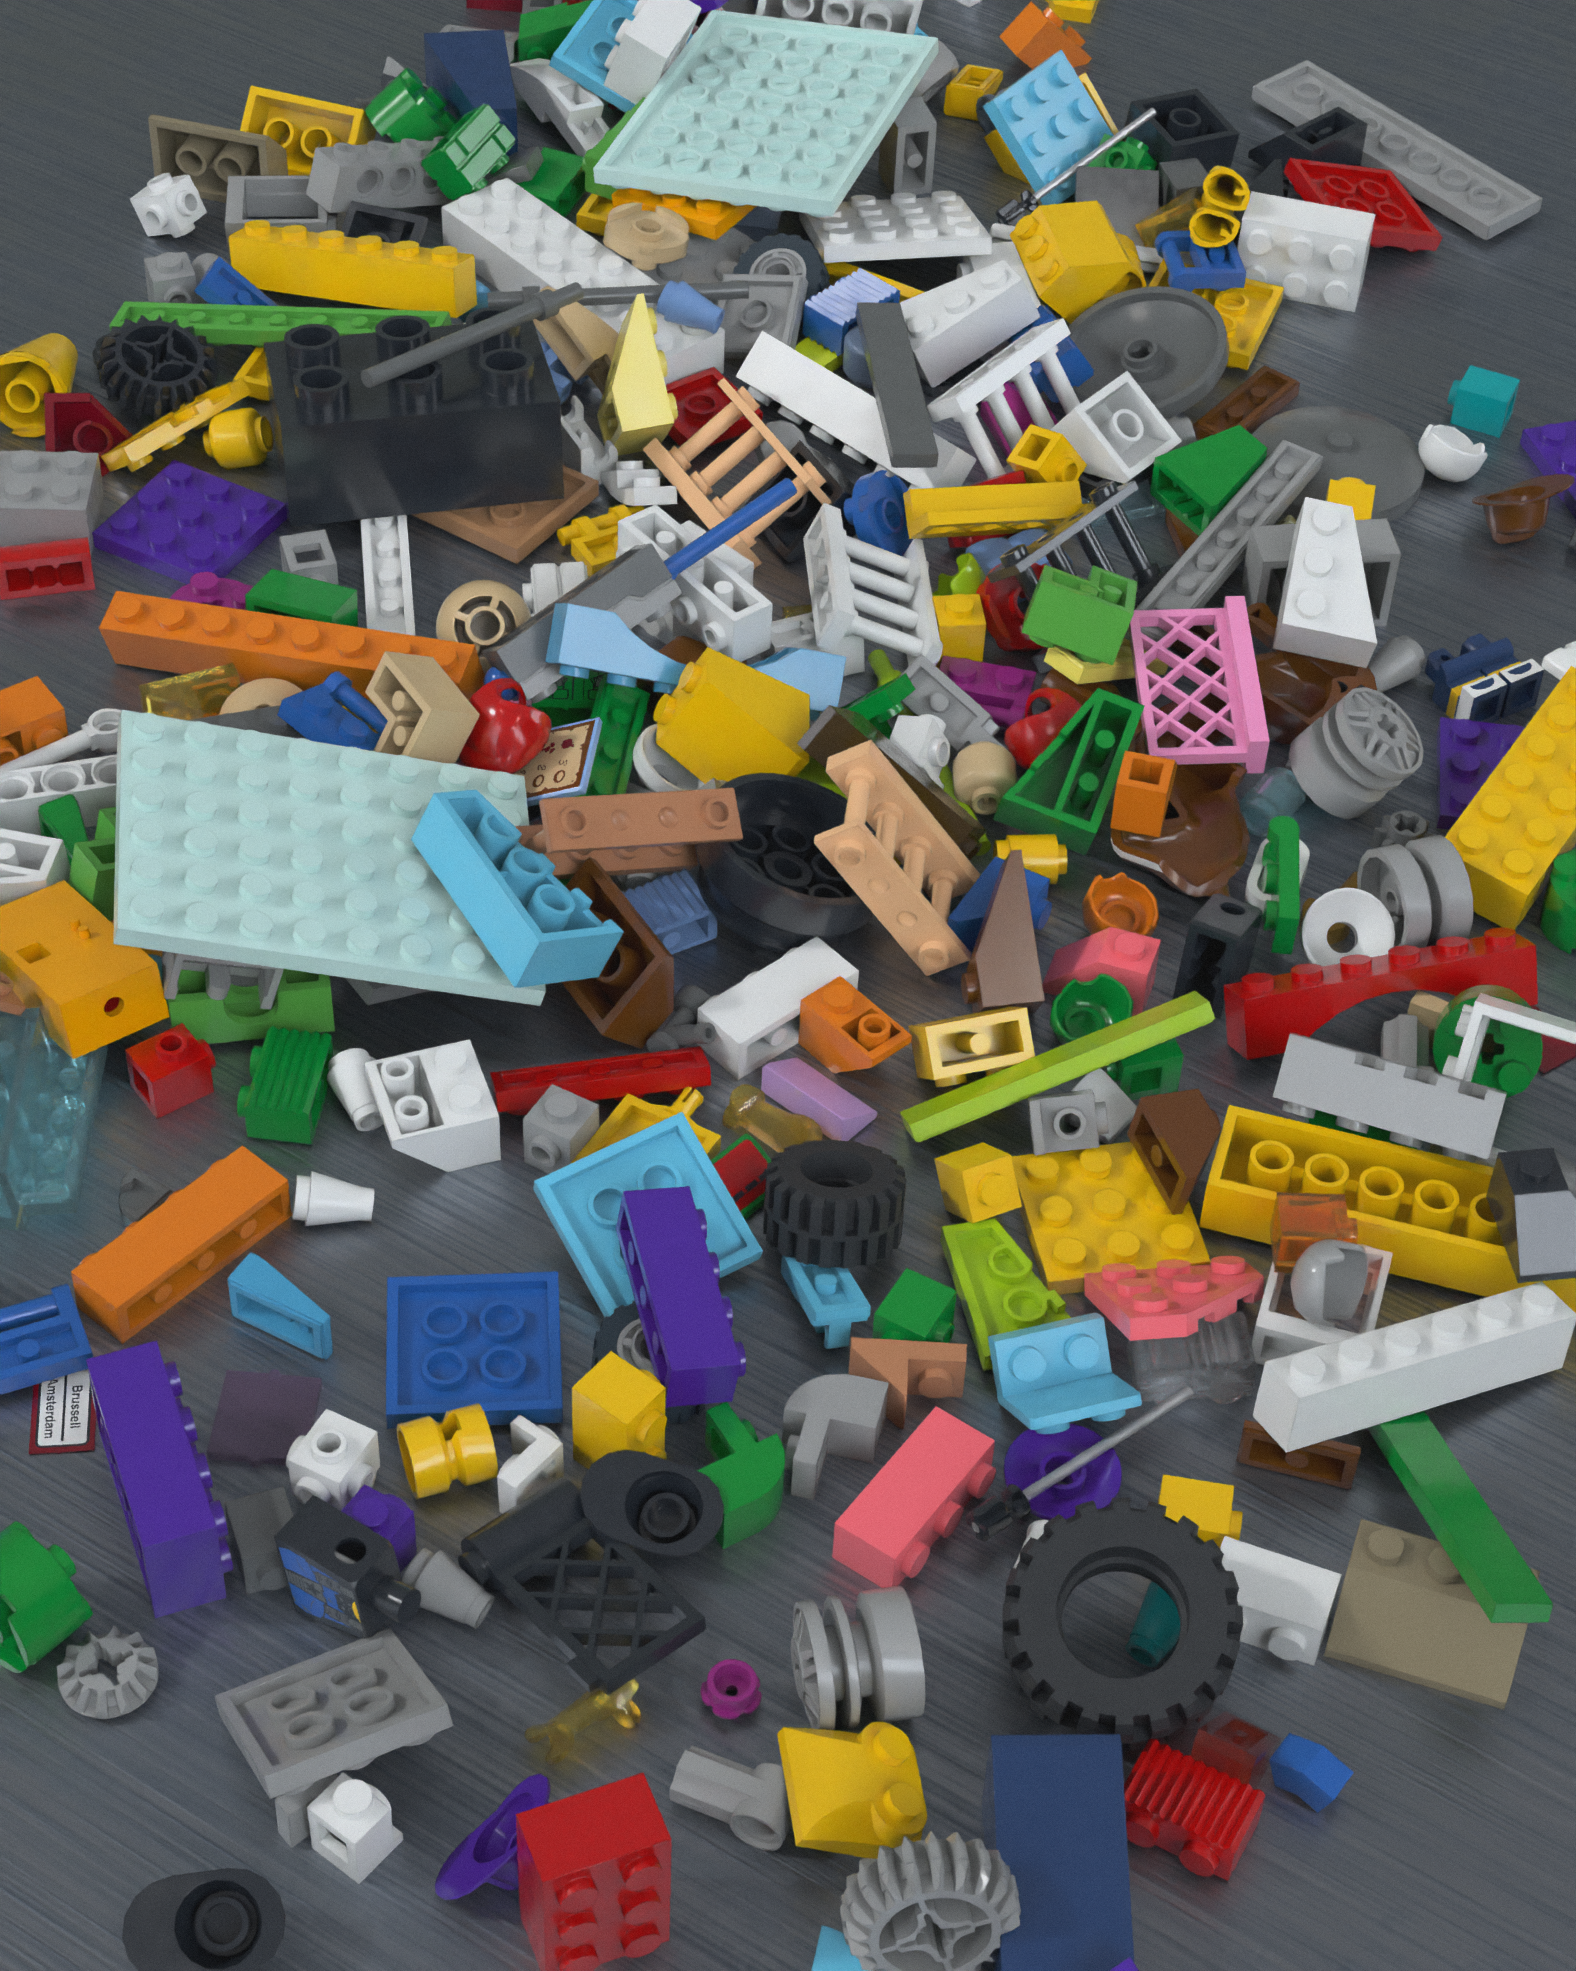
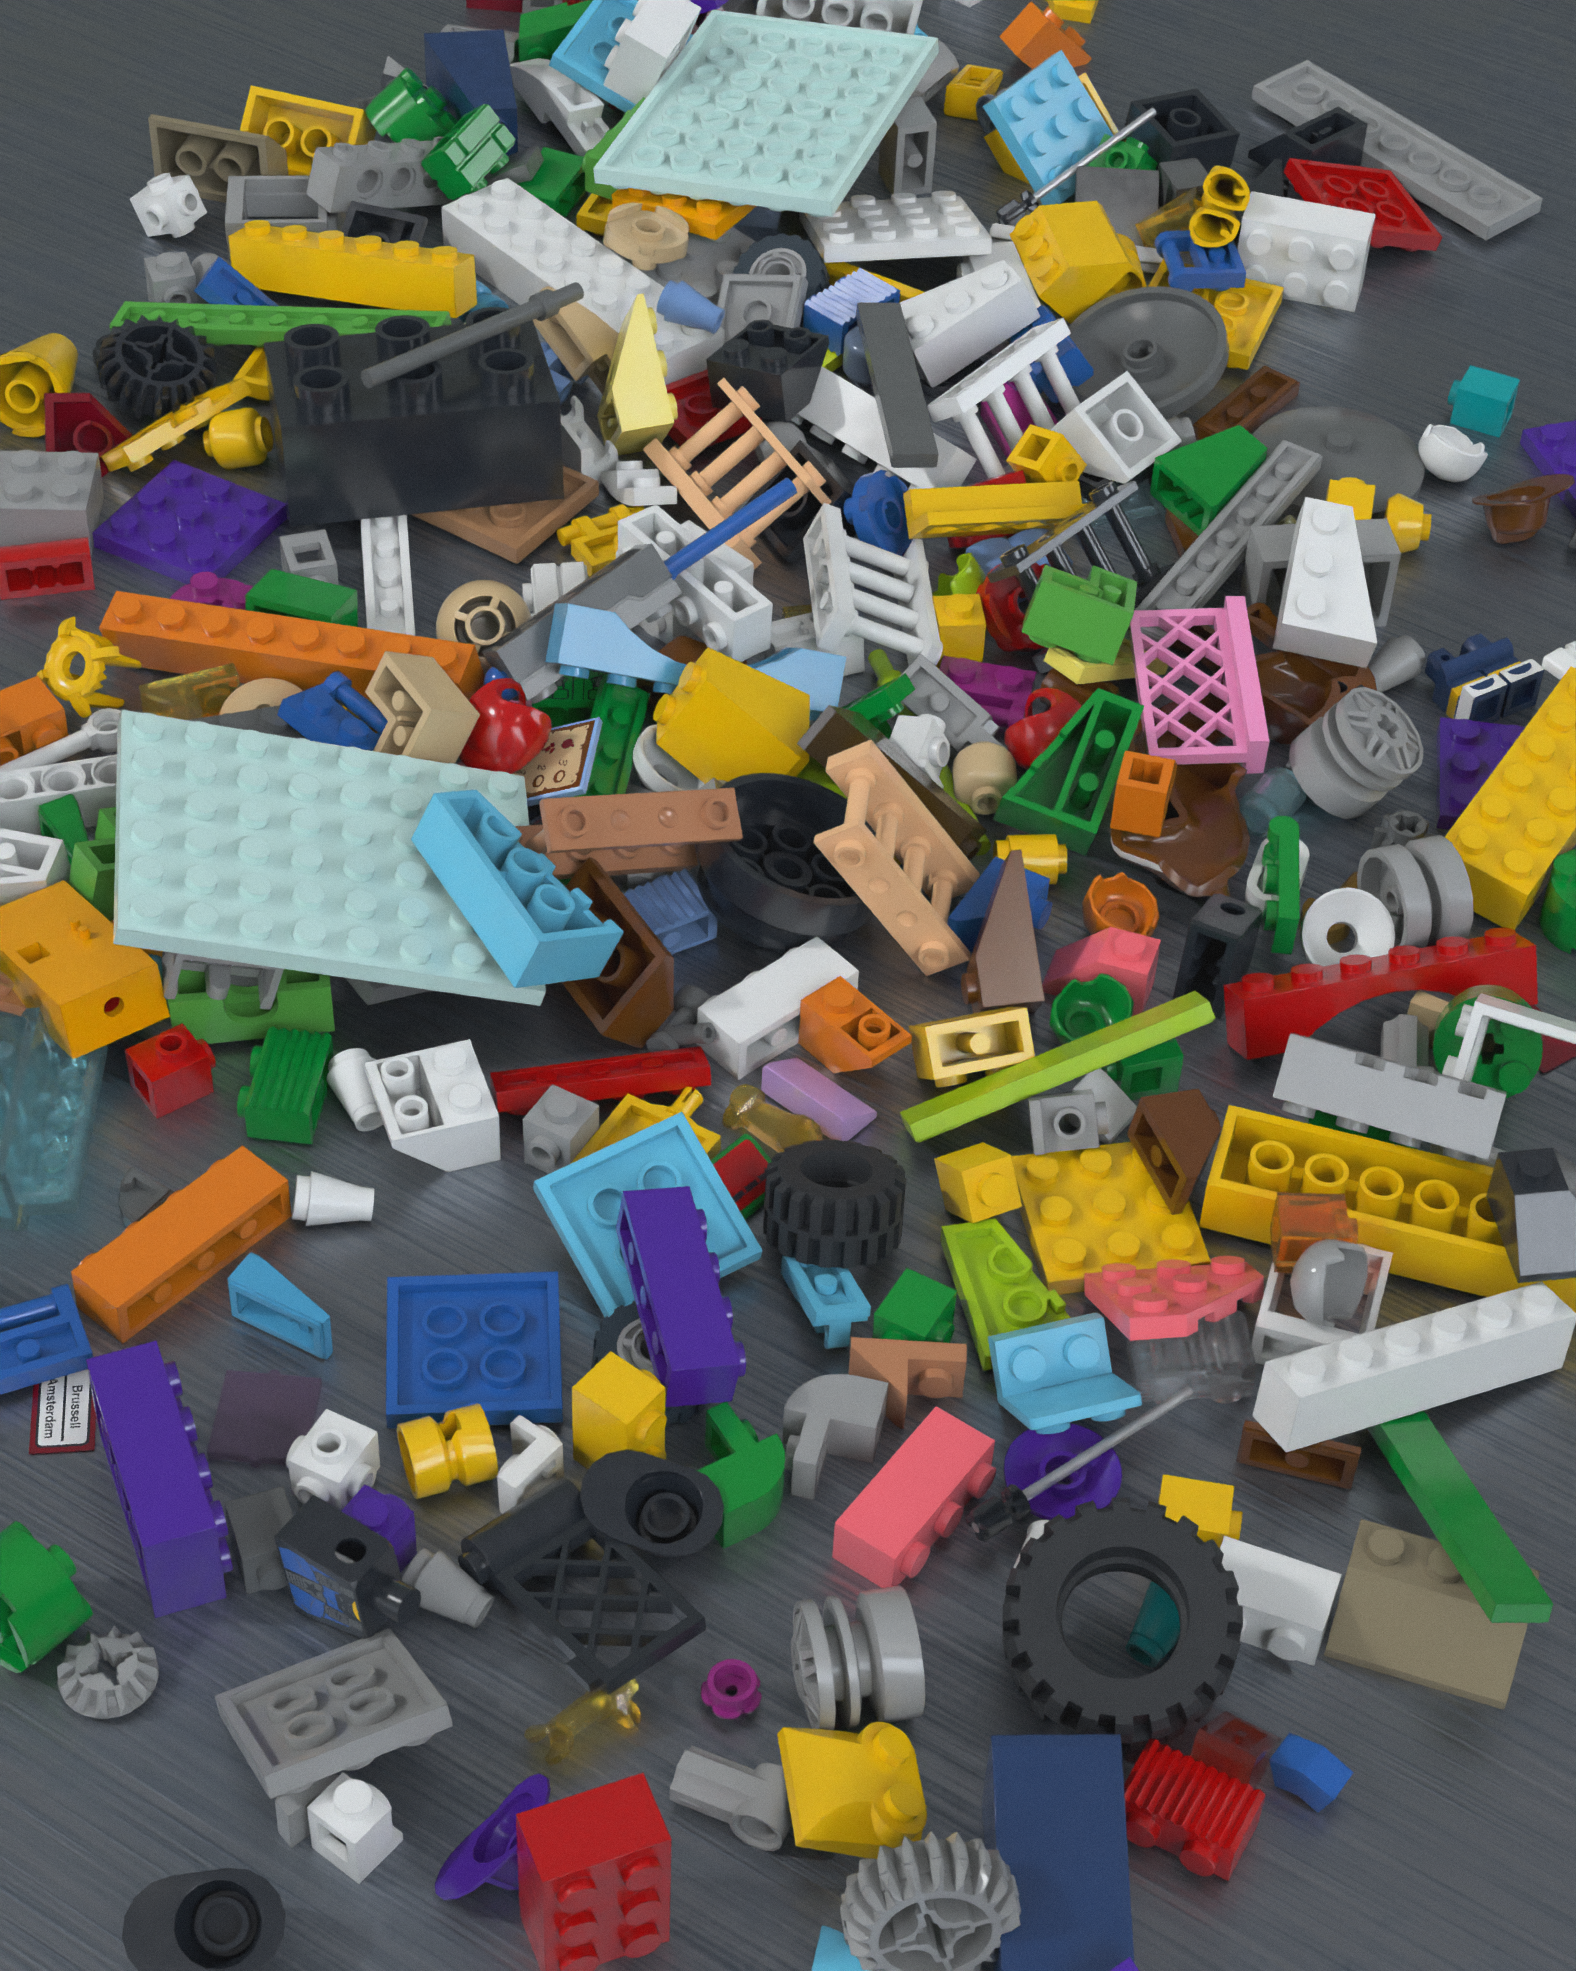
dark grey bar [487,281,749,309] -> none
none -> yellow piece [36,616,142,718]
none -> black slope [706,320,829,423]
none -> yellow cone [1384,493,1432,553]

